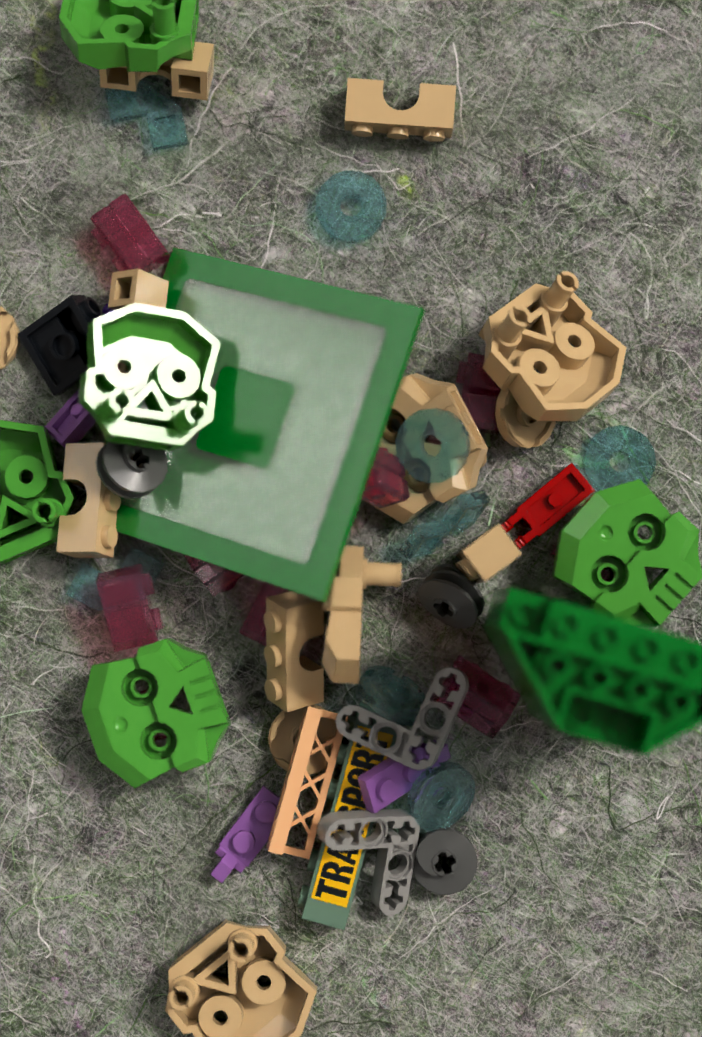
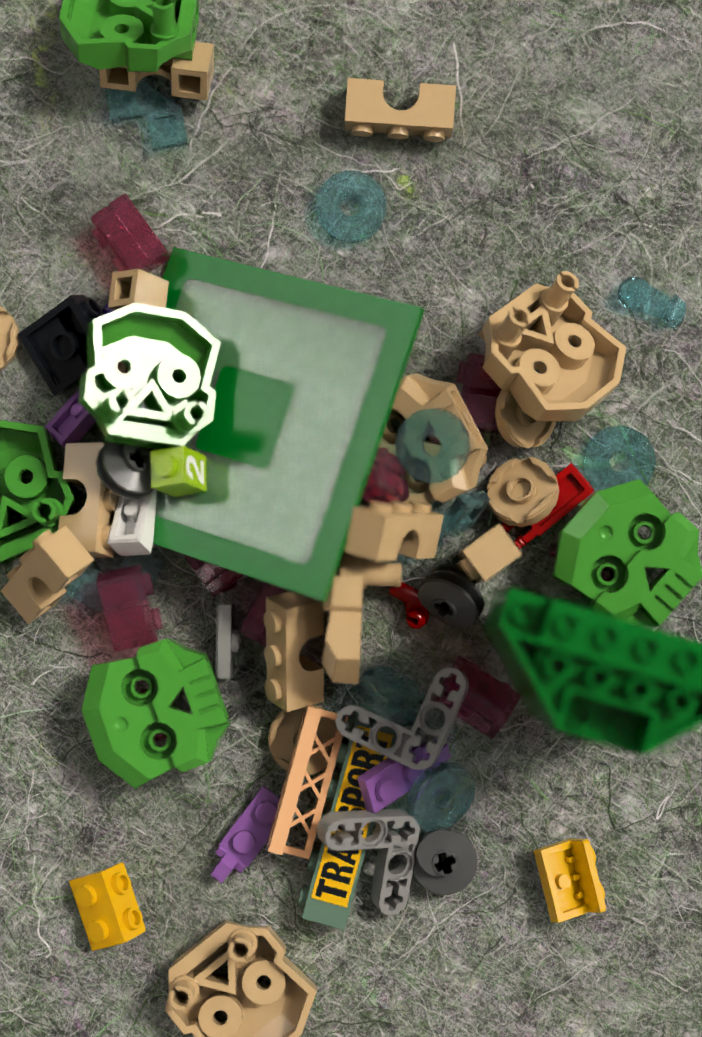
none -> tan arch [1,525,94,625]
none -> yellow bracket [69,862,146,951]
none -> white slope [107,489,157,556]
none -> lime brick [150,446,207,497]
none -> light grey plate [216,605,240,679]
none -> tan arch [344,500,444,562]
none -> red arm [388,581,430,629]
none -> tan tile [486,457,560,527]
none -> yellow bracket [533,838,606,923]
none -> clear light blue piece [618,277,686,328]

